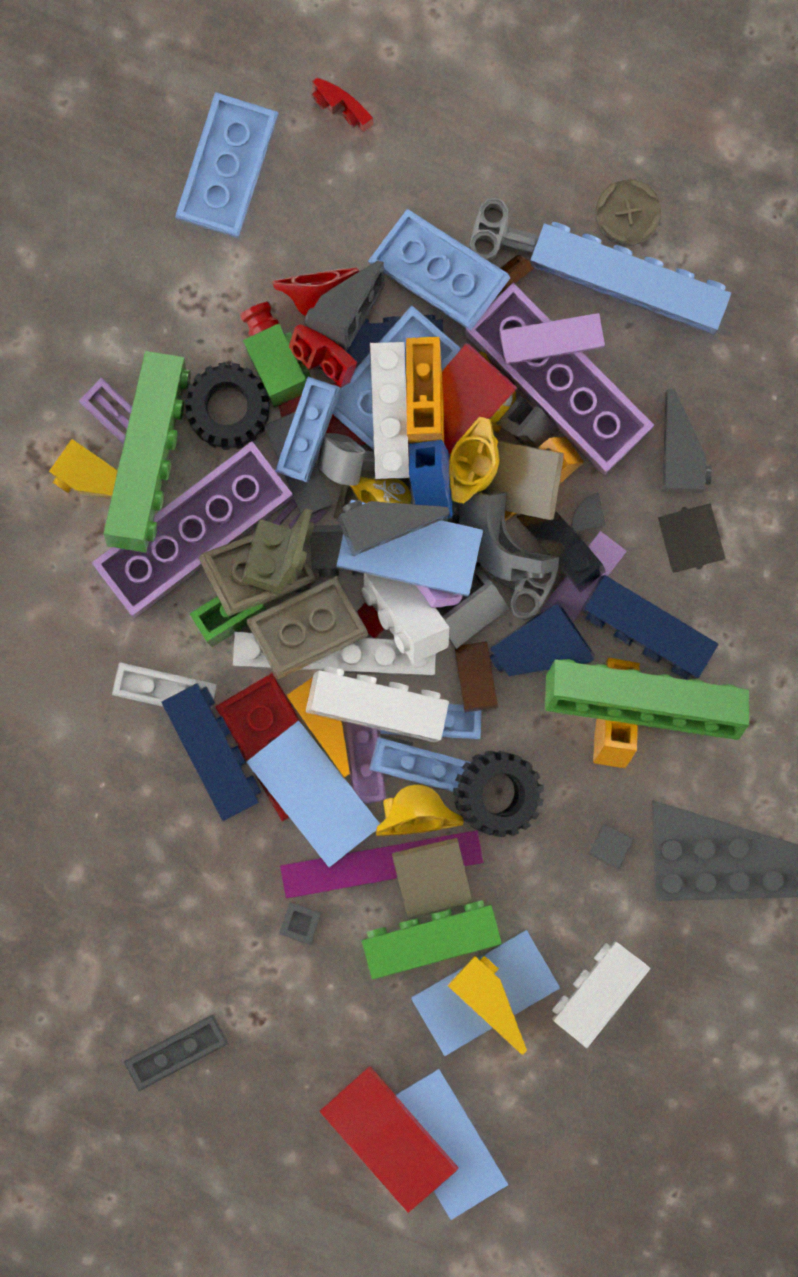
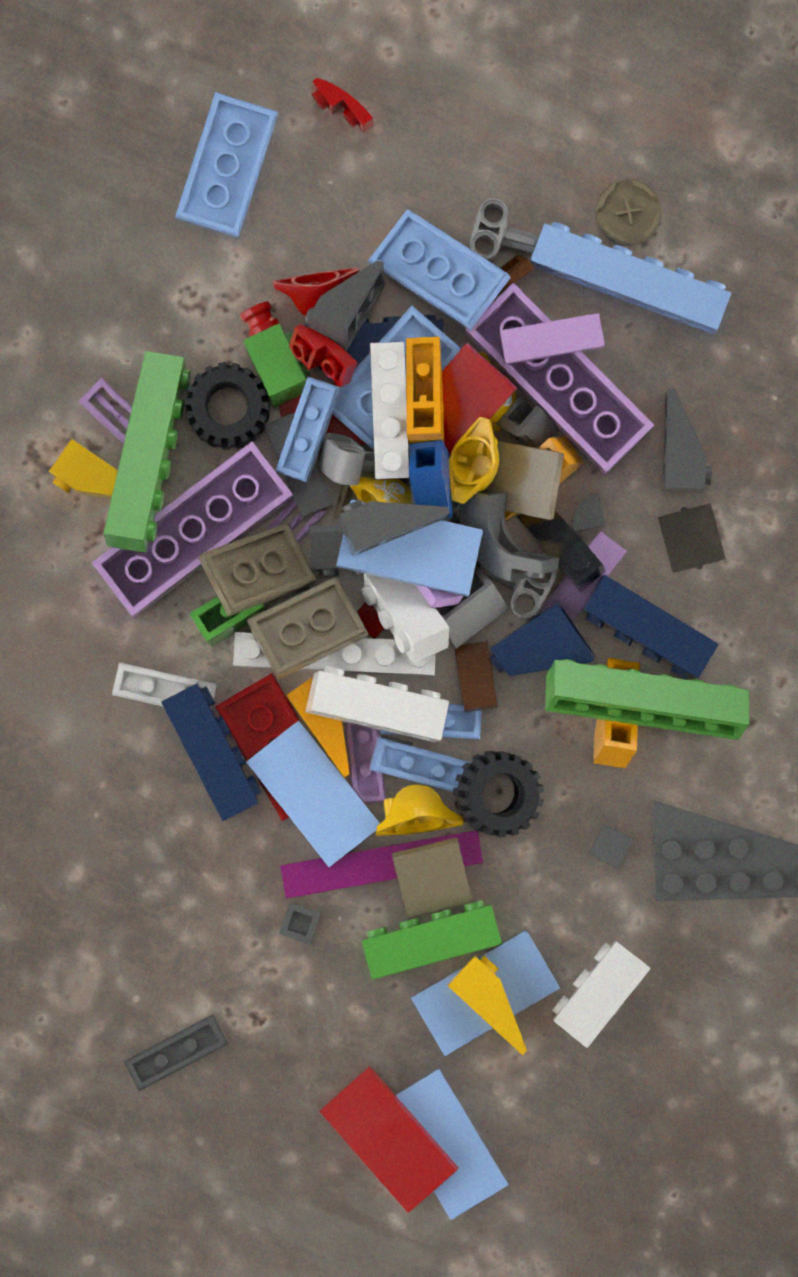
olive bracket [241,508,314,595] -> none

